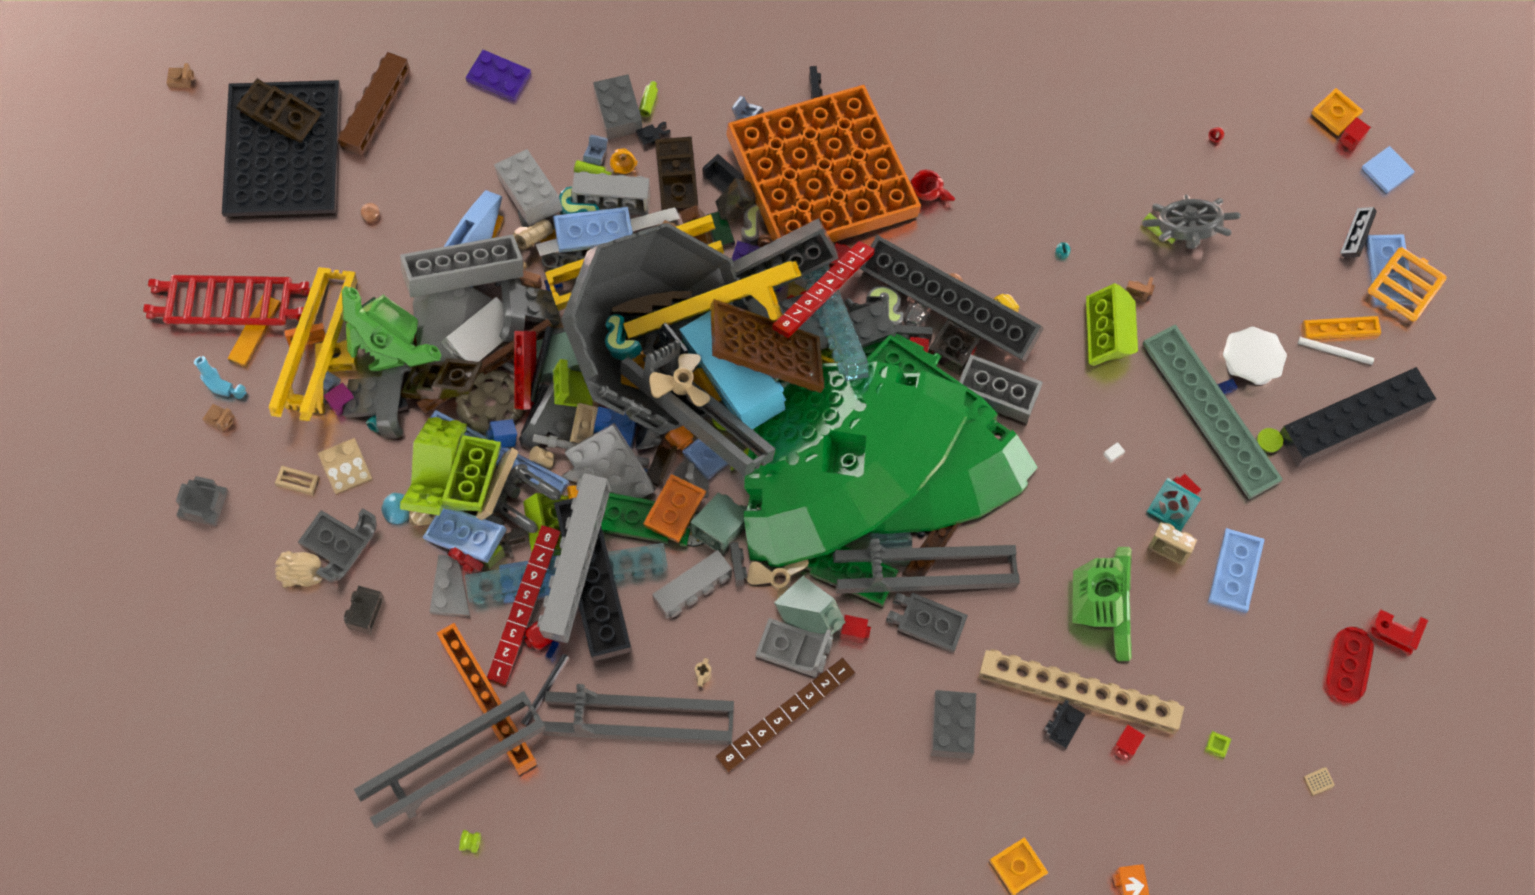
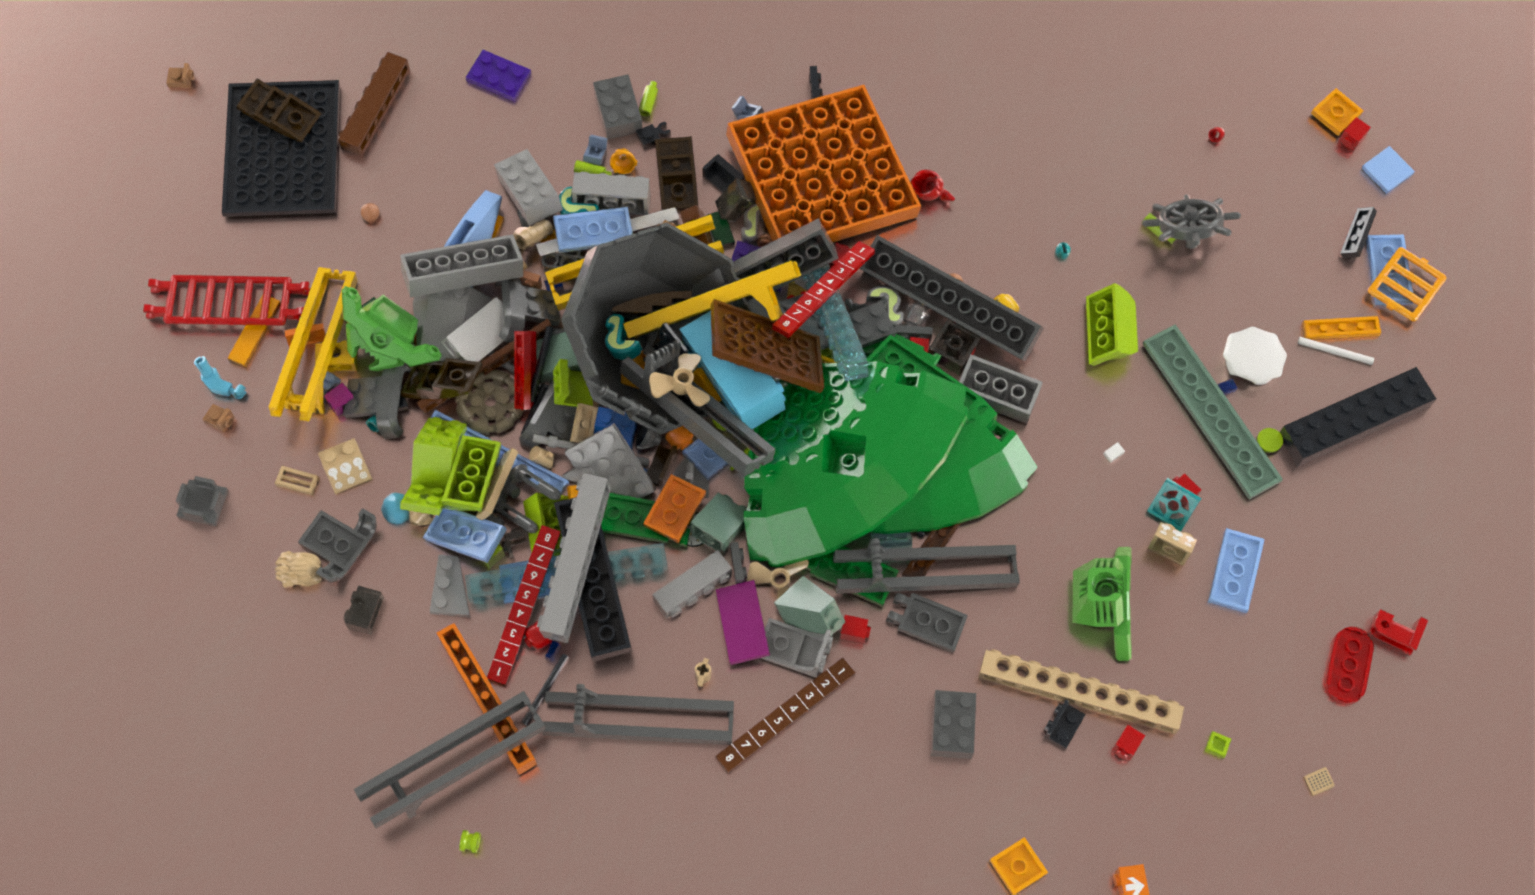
red plate [447,547,484,574] -> none
blue brick [486,419,517,448] -> none
nougat bracket [1125,277,1155,302] -> none
none -> magenta tile [715,580,770,665]

